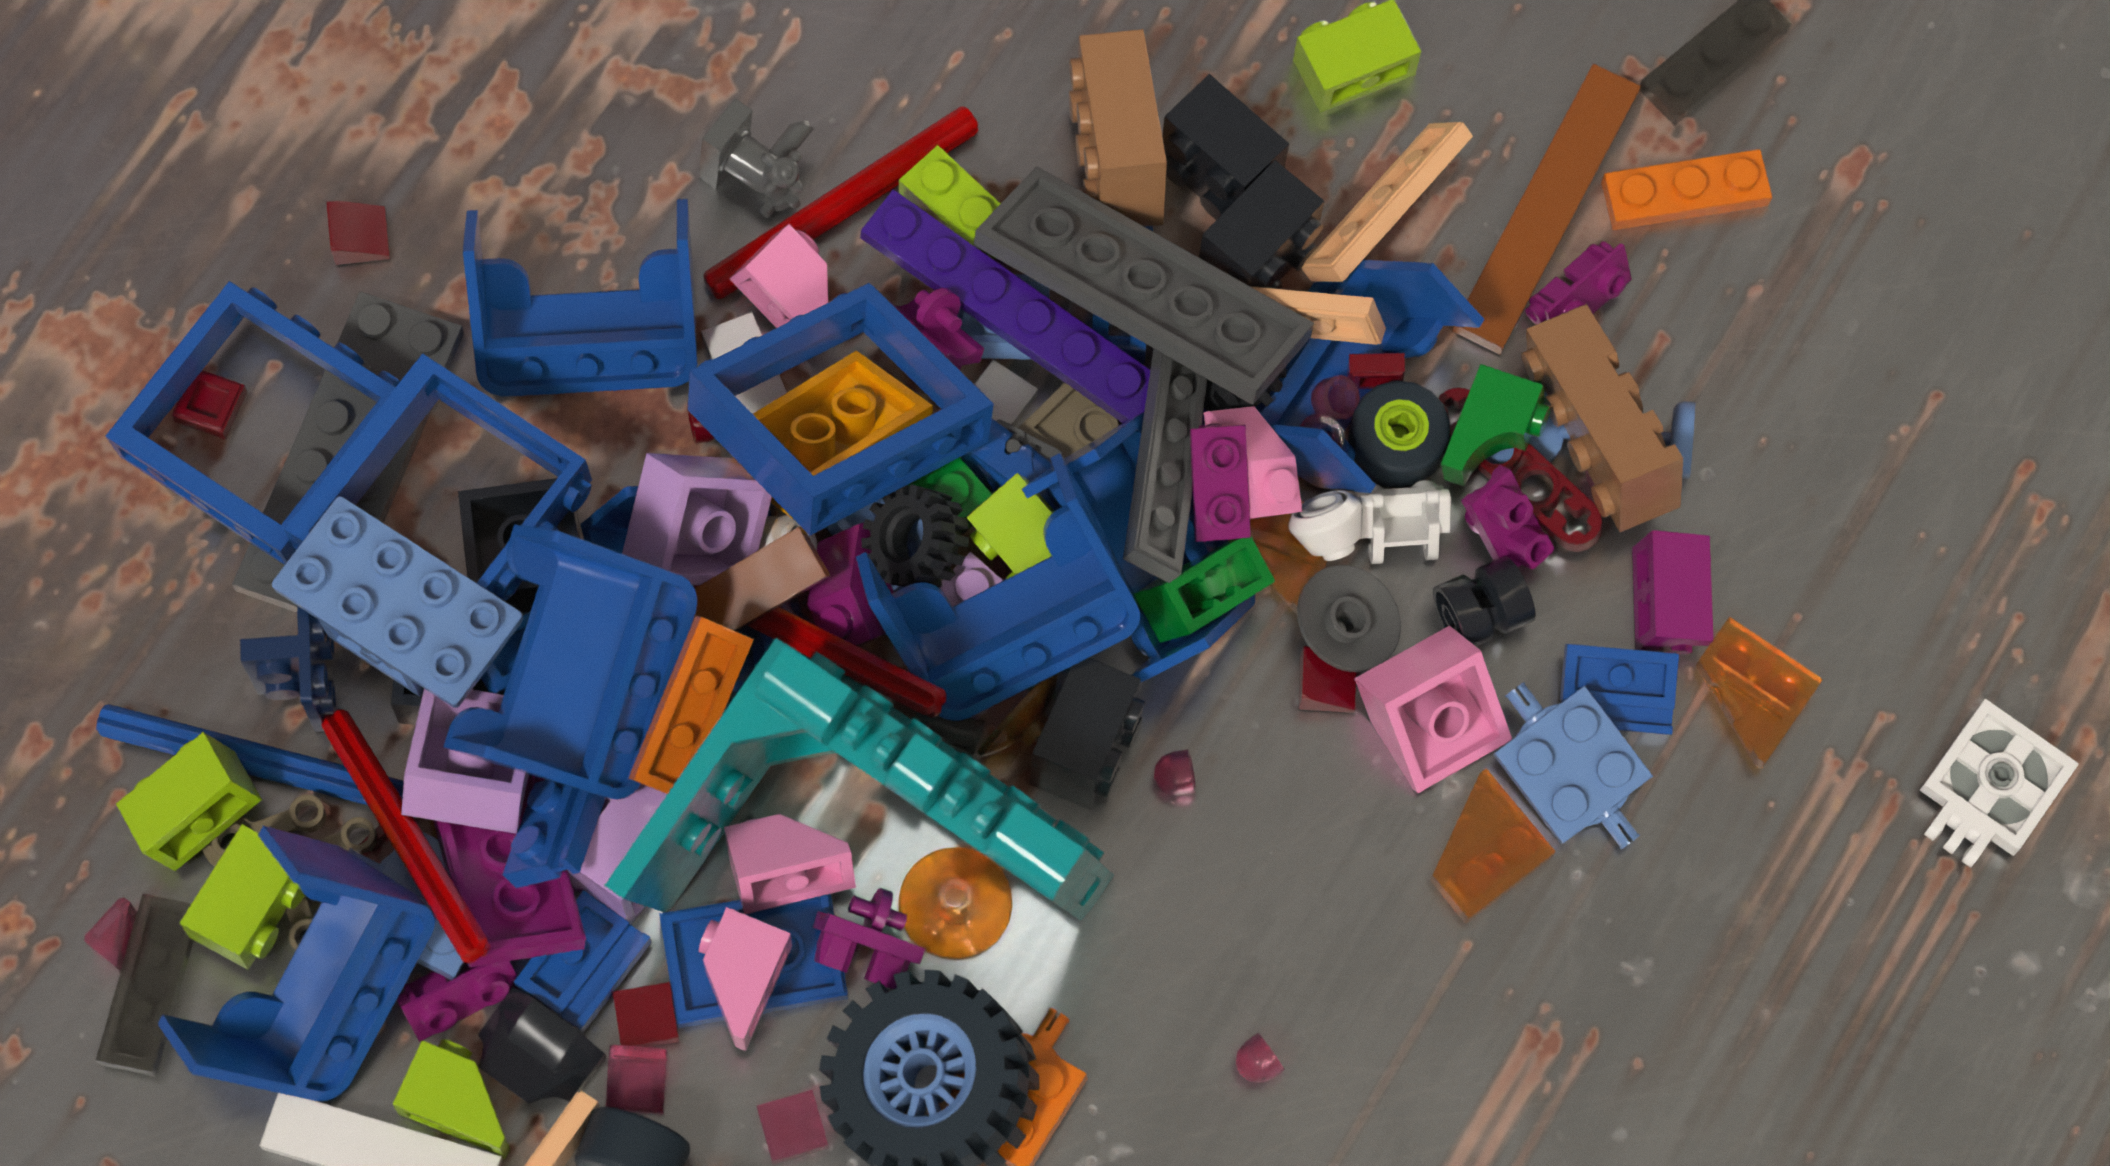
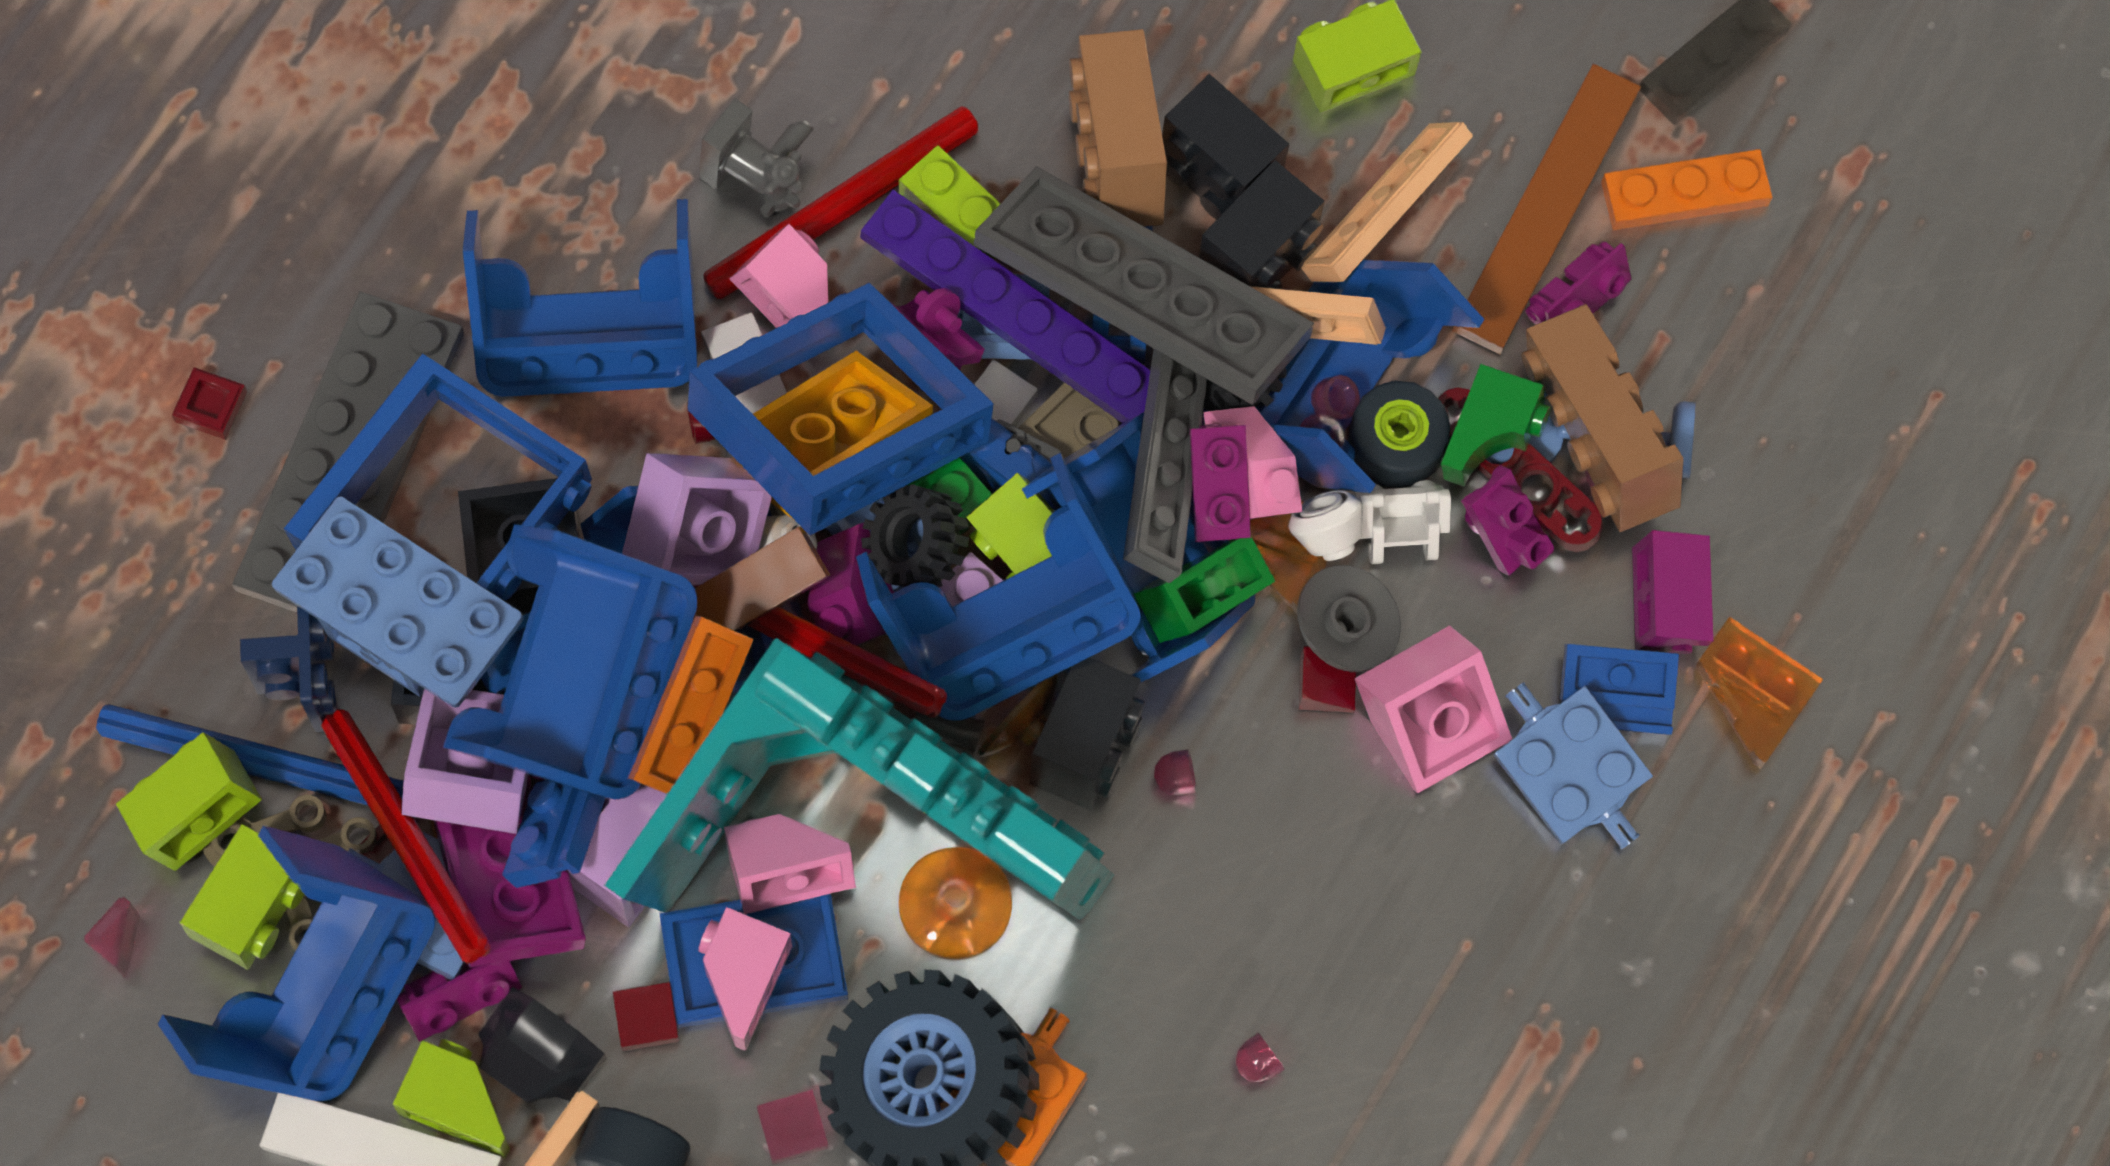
clear smoke plate [96,893,194,1077] -> none
blue window [105,281,400,565] -> none
dark red slope [326,201,390,265] -> none
blue plate [514,890,652,1034] -> none
clear pink slope [605,1045,670,1115] -> none
magenta hips [813,888,926,990] -> none
dark red tile [1347,353,1405,389] -> none
clear orange wing [1430,768,1556,924] -> none
black wheel [1433,556,1536,647] -> none
white piece [1919,699,2079,868] -> none

